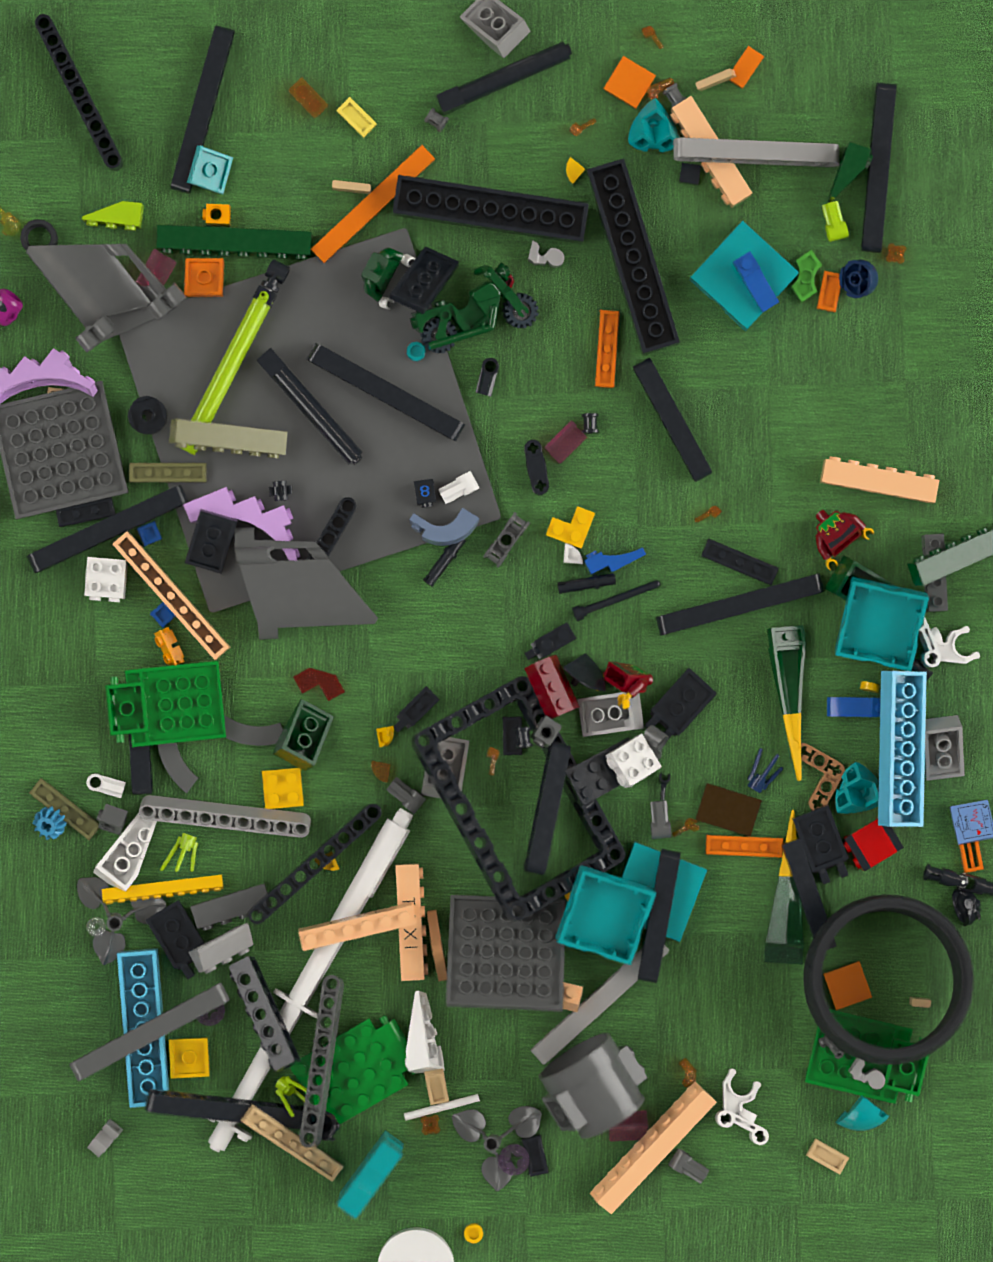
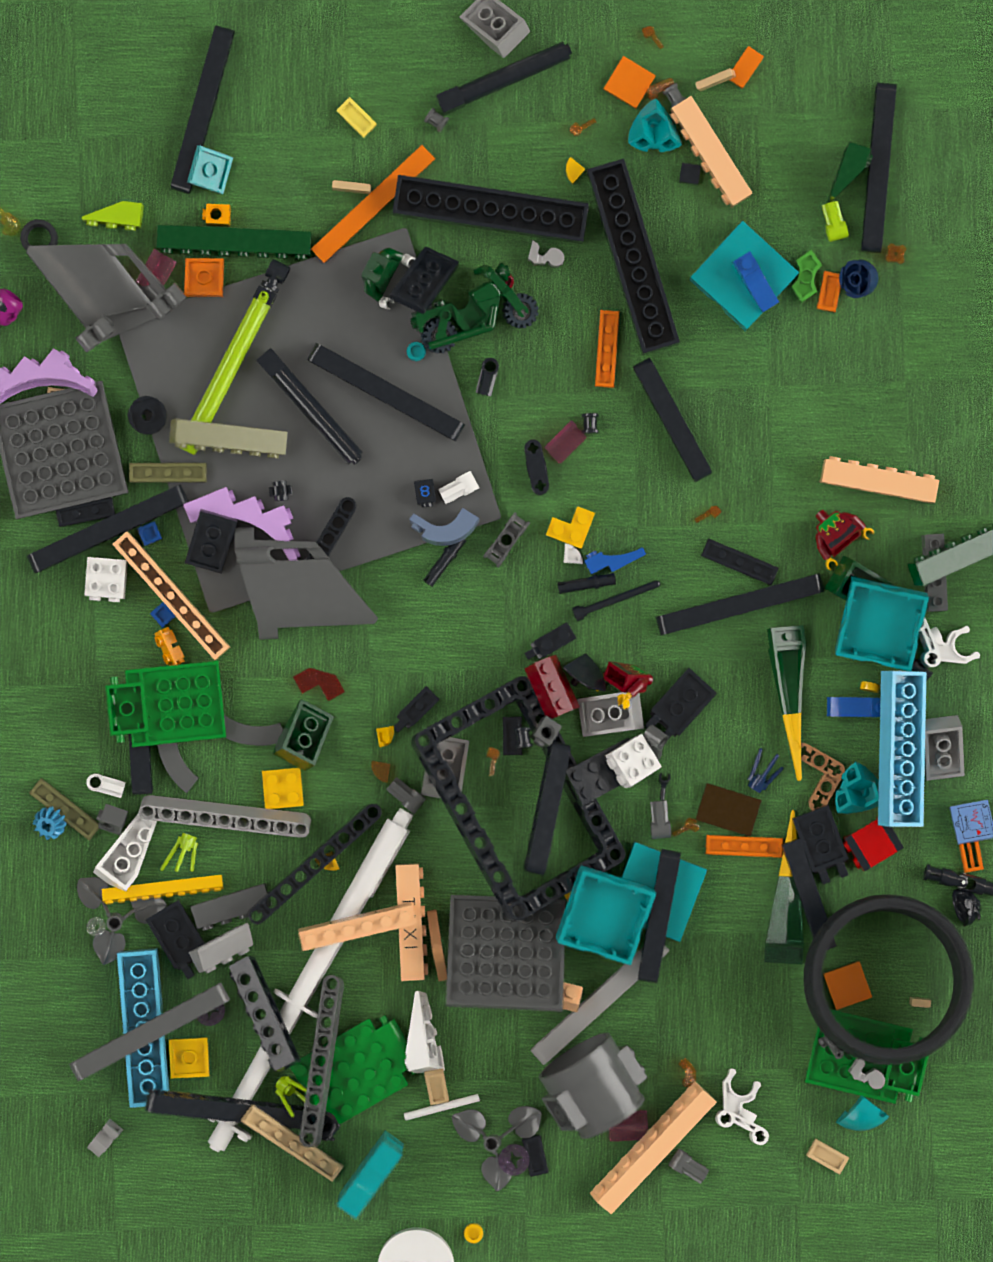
black beam [35,14,123,171] -> none
clear orange plate [288,77,328,119] -> none
clear orange plate [421,1115,440,1135] -> none
light grey beam [673,138,840,167] -> none

